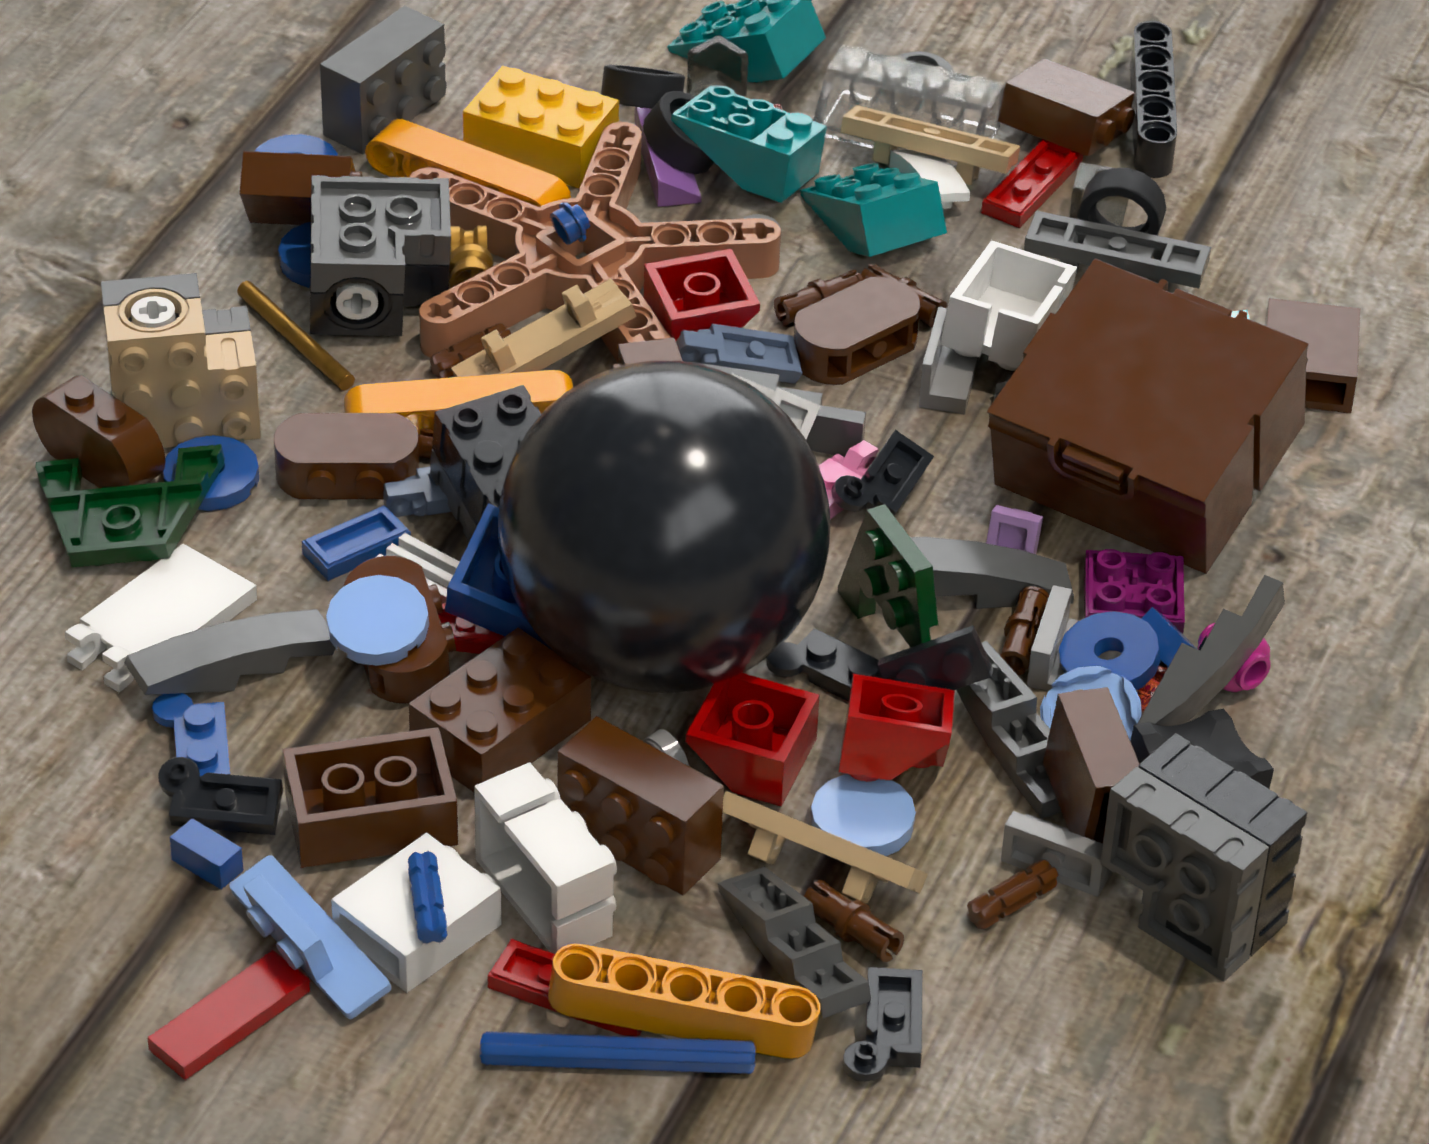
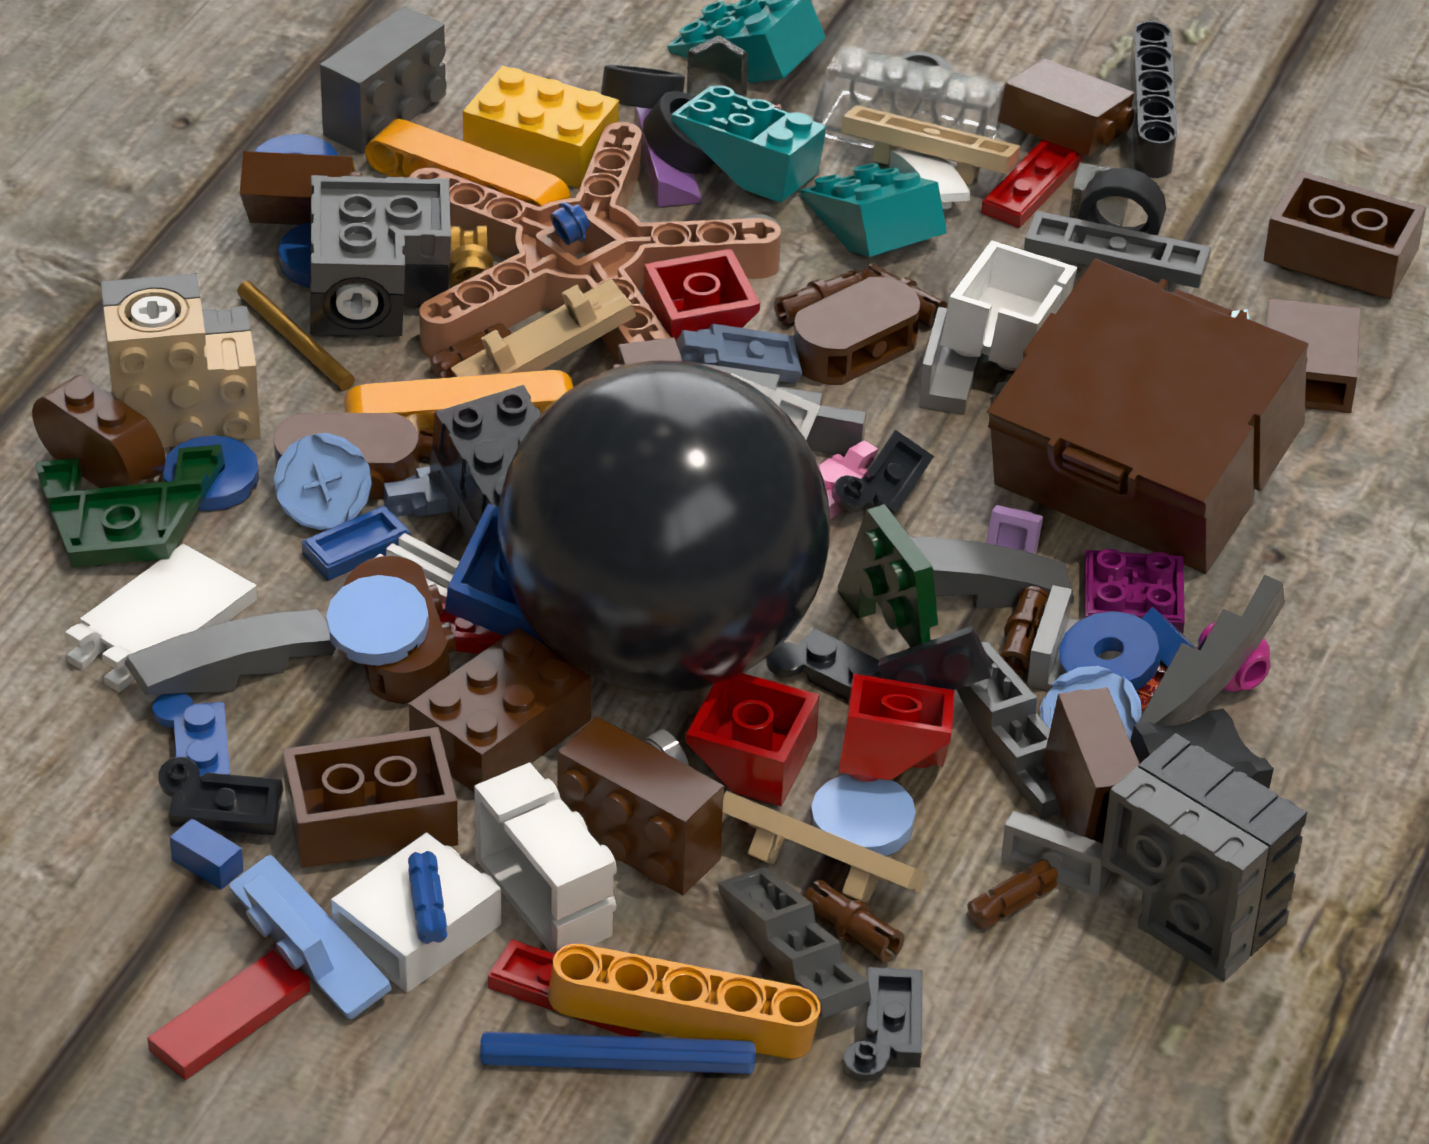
none -> light blue tile [274,433,372,530]
none -> reddish brown brick [1263,170,1426,299]

